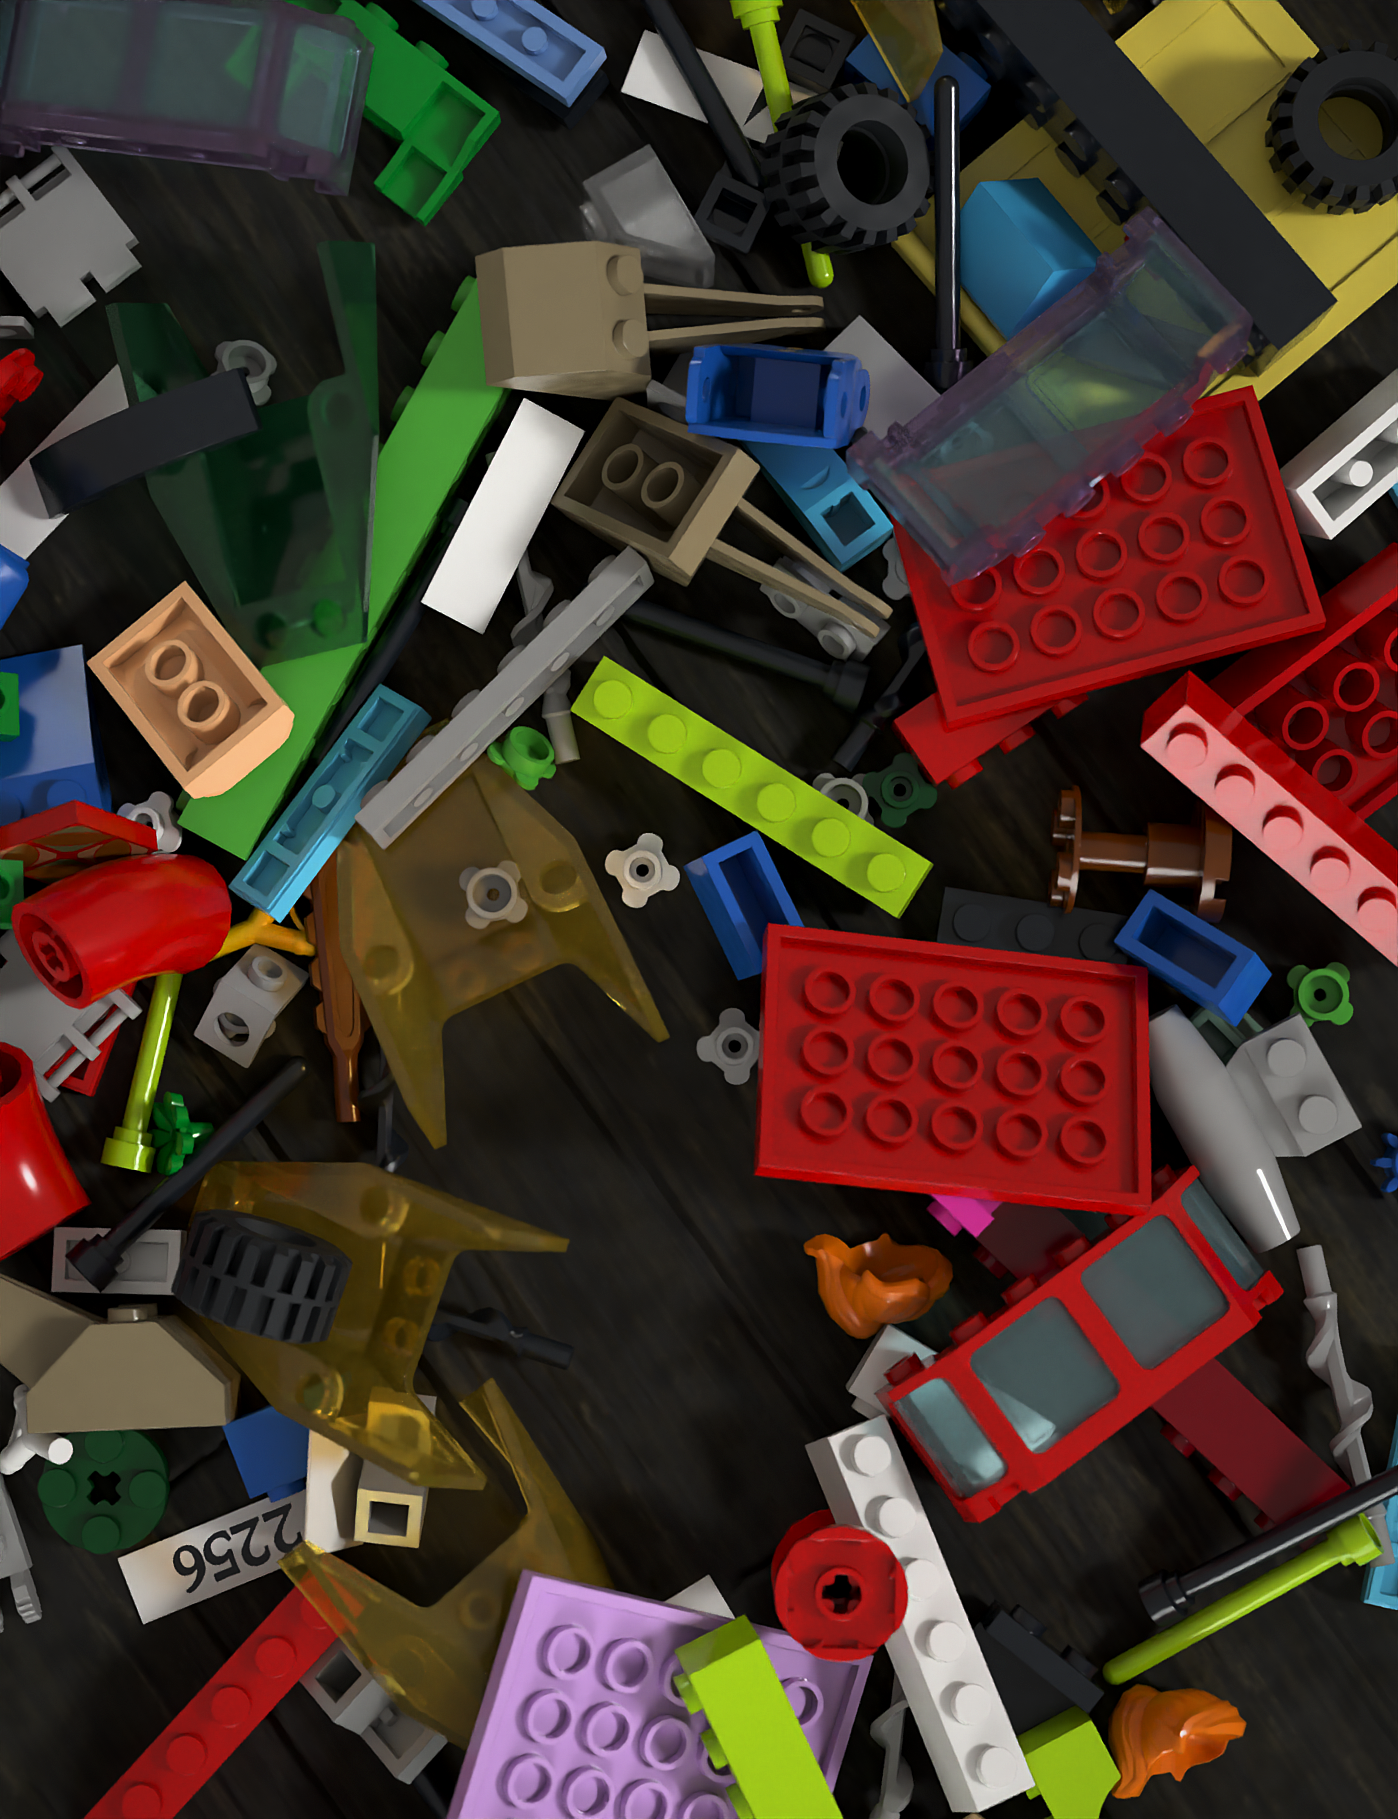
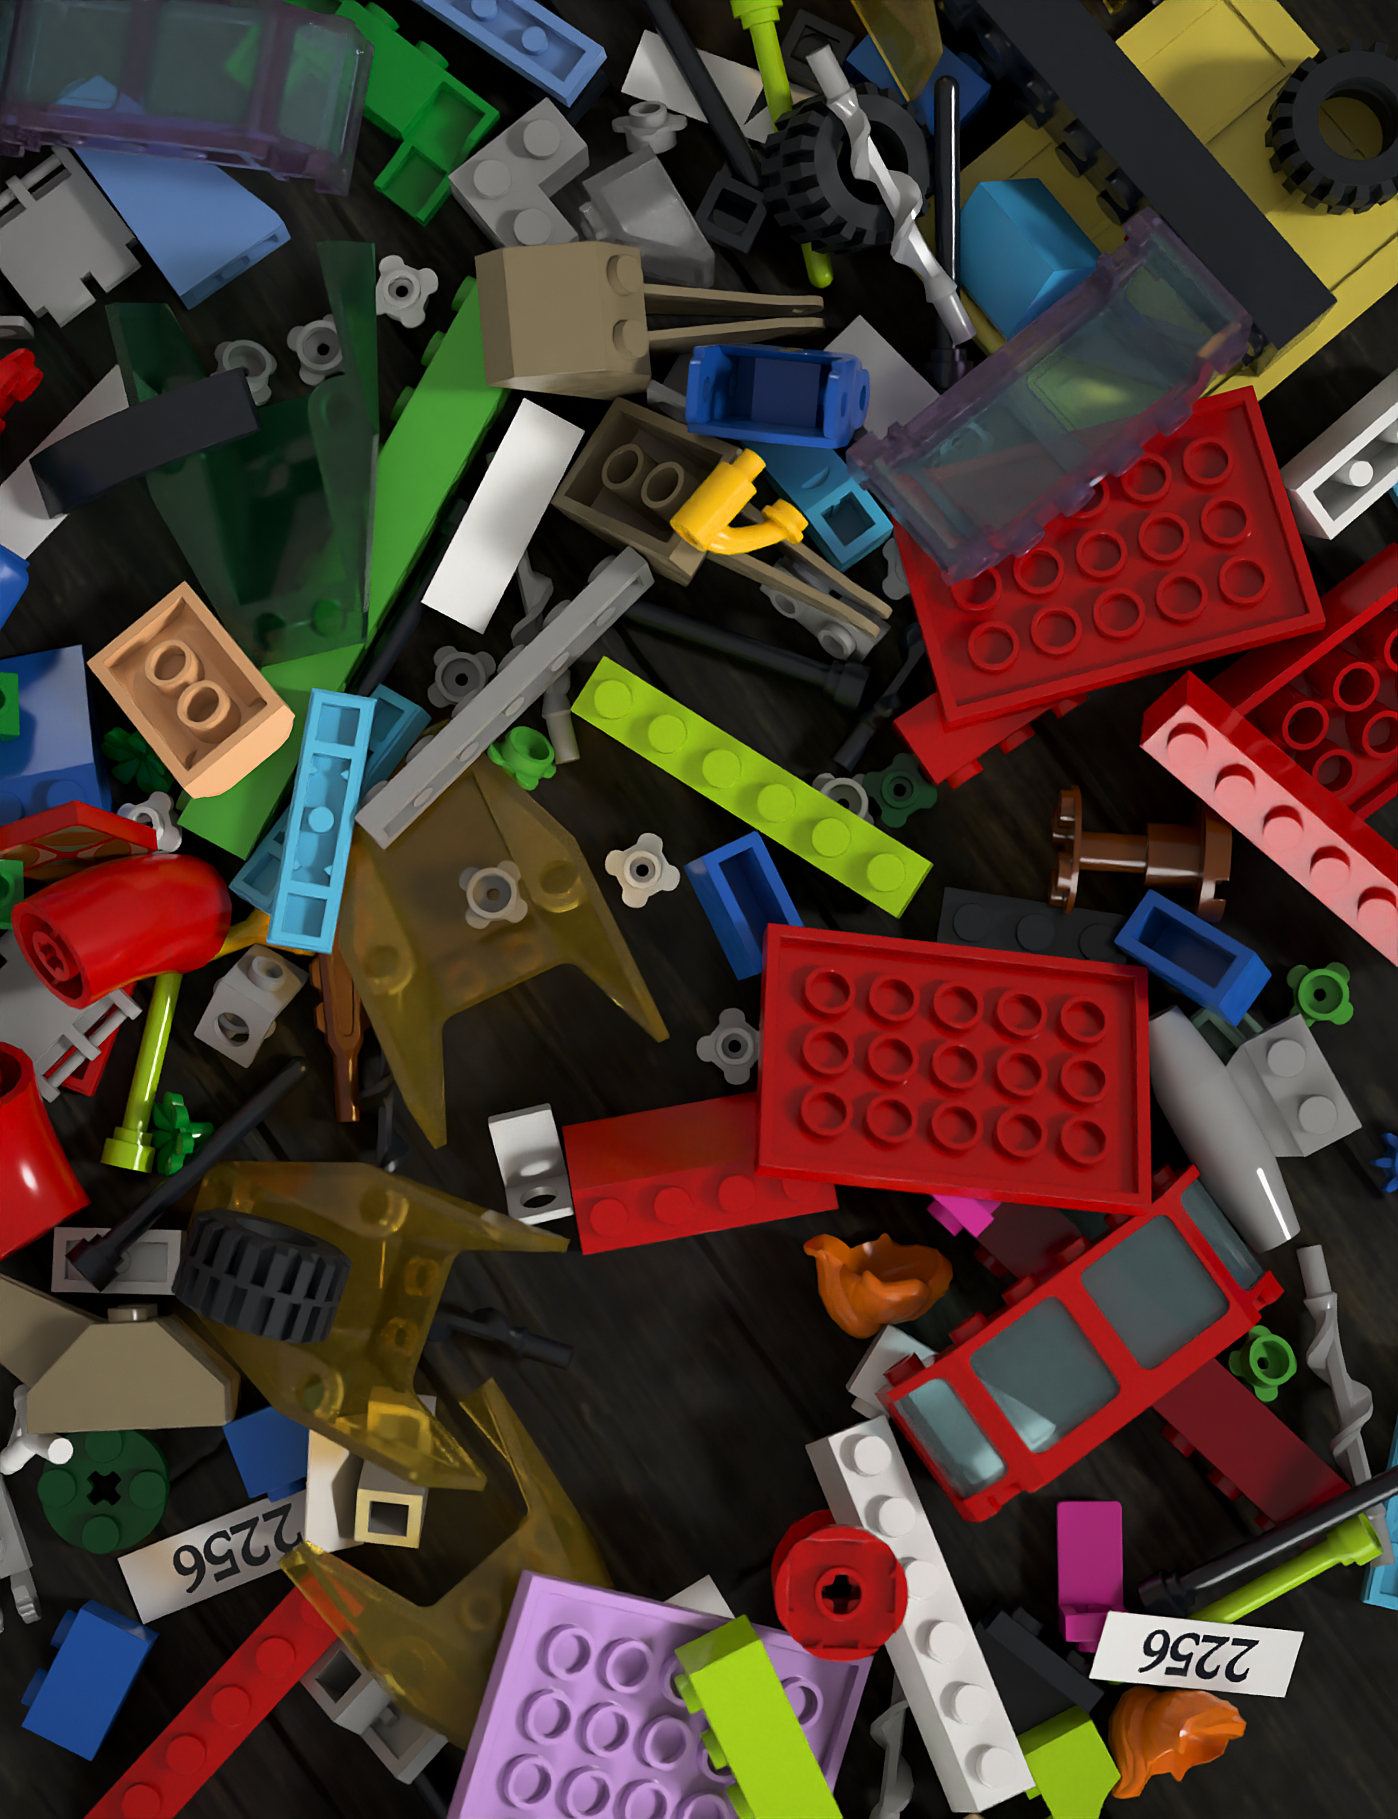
none -> blue piece [21,1599,160,1761]
none -> medium blue slope [48,75,291,310]
none -> green plant [101,727,175,795]
none -> medium azure plate [266,688,376,955]
none -> light grey plate [287,314,360,386]
none -> white plate [366,255,439,328]
none -> light grey plate [428,646,496,708]
none -> light grey brick [448,97,590,249]
none -> light grey bracket [488,1103,574,1229]
none -> red slope [562,1091,839,1255]
none -> light grey plate [612,101,687,155]
none -> yellow plant [670,448,808,555]
none -> light grey piece [806,44,977,345]
none -> dark pink bracket [1056,1500,1130,1652]
none -> white sticker [1089,1611,1304,1697]
none -> bright green plate [1226,1325,1297,1403]

